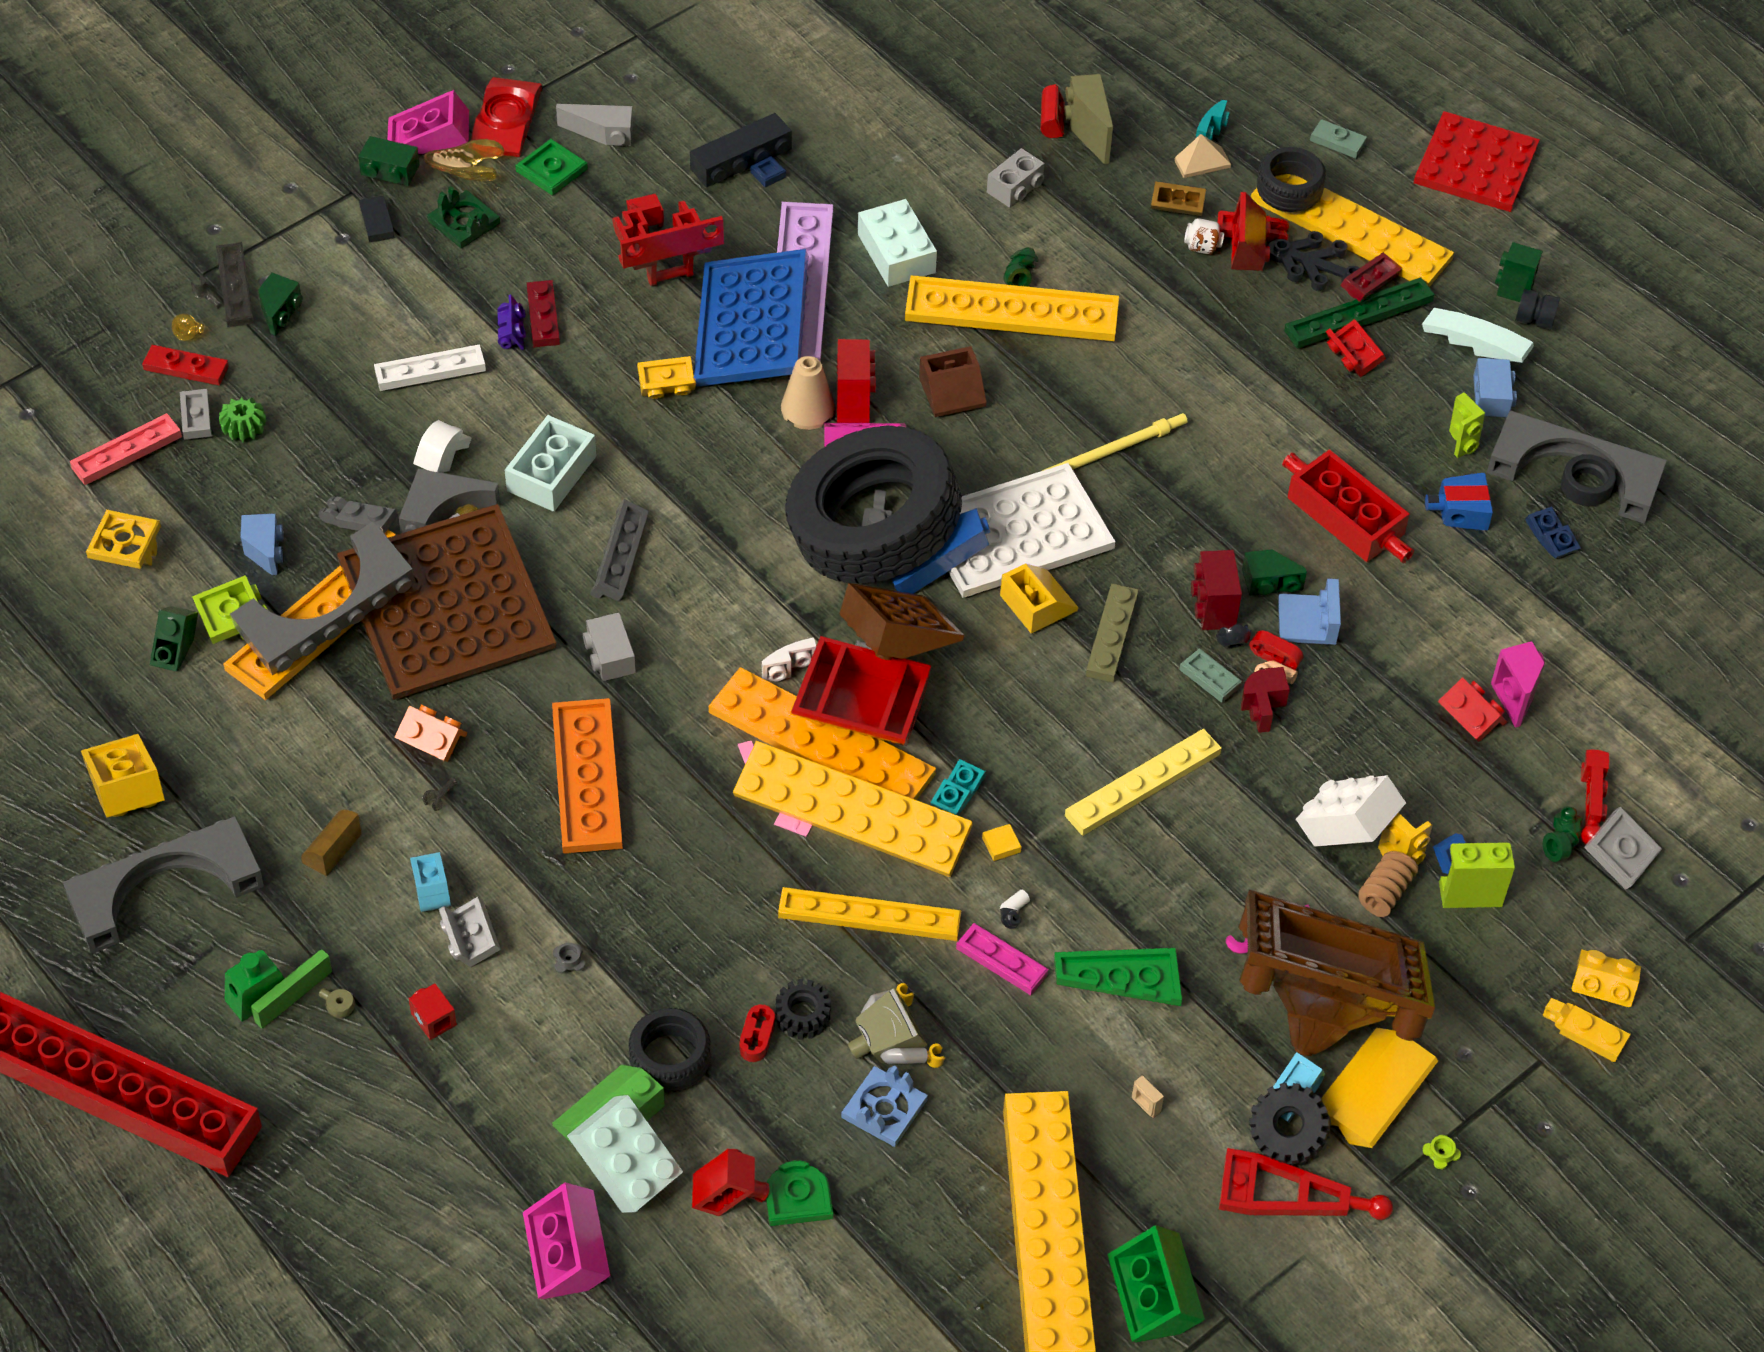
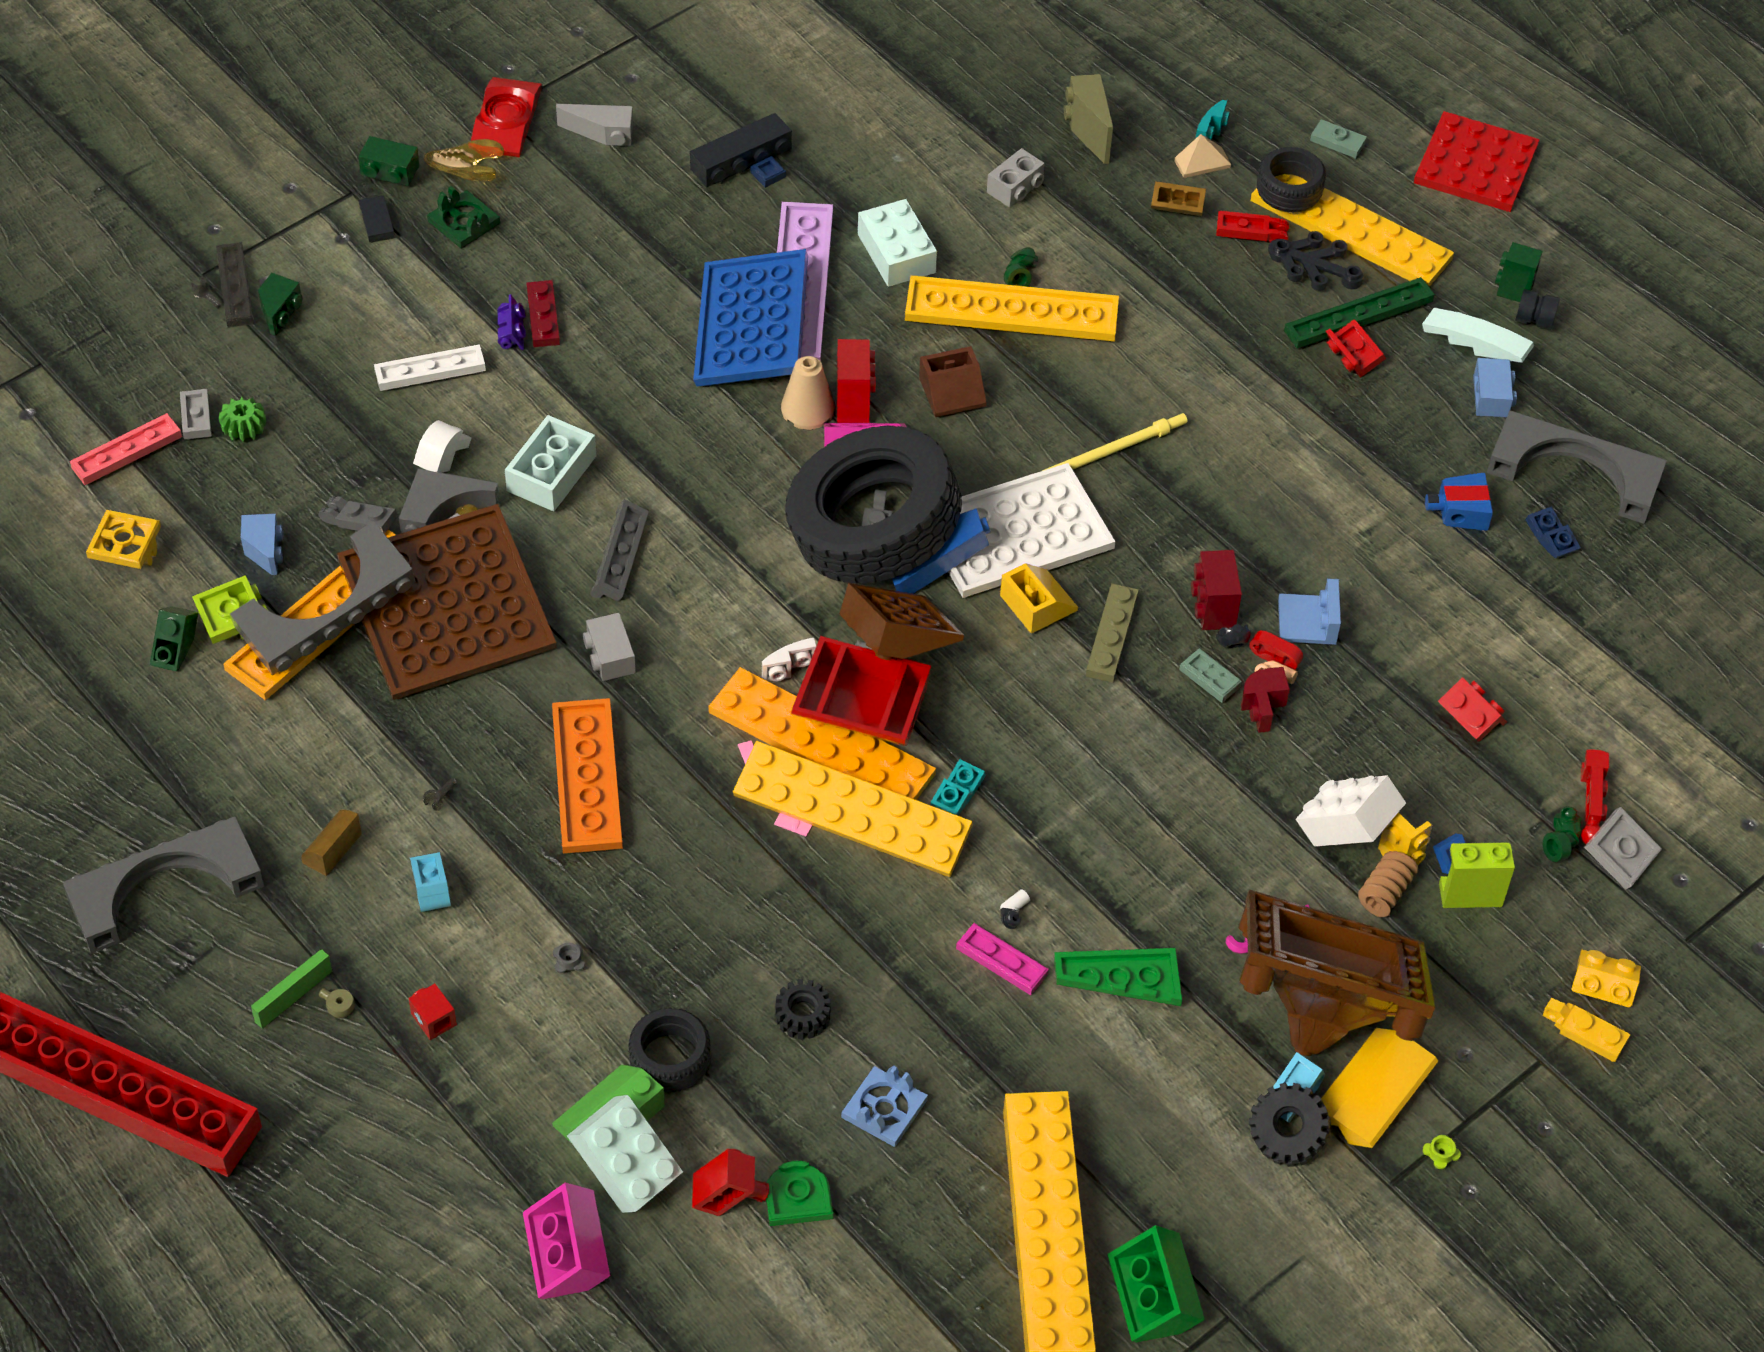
yellow slope [81,734,165,818] -> none
red plate [142,345,229,386] -> none
clear yellow plate [172,314,204,341] -> none
green torso [225,950,285,1022] -> none
dark pink slope [387,90,469,154] -> none
bracket [395,704,468,762] -> none
light grey bracket [439,897,501,967] -> none
green tile [515,139,588,196] -> none
red container [613,193,724,286] -> none
yellow bracket [637,356,696,399] -> none
red beam [739,1004,775,1062] -> none
yellow tile [778,887,961,941] -> none
torso [848,983,945,1068] -> none
yellow tile [982,824,1021,861] -> none
red brick [1041,84,1065,138] -> none
light yellow plate [1065,728,1222,836] -> none
tan tile [1132,1075,1164,1118] -> none
white head [1184,218,1224,254] -> none
red plate [1219,1148,1393,1220] -> none
red slope [1231,192,1270,271] -> none
dark green slope [1242,549,1307,596] -> none
red brick [1282,449,1414,564] -> none
dark red plate [1340,252,1403,302] -> none
lime bracket [1449,393,1485,458] -> none
dark pink slope [1491,641,1545,728] -> none
black tyre [1561,454,1616,506] -> none

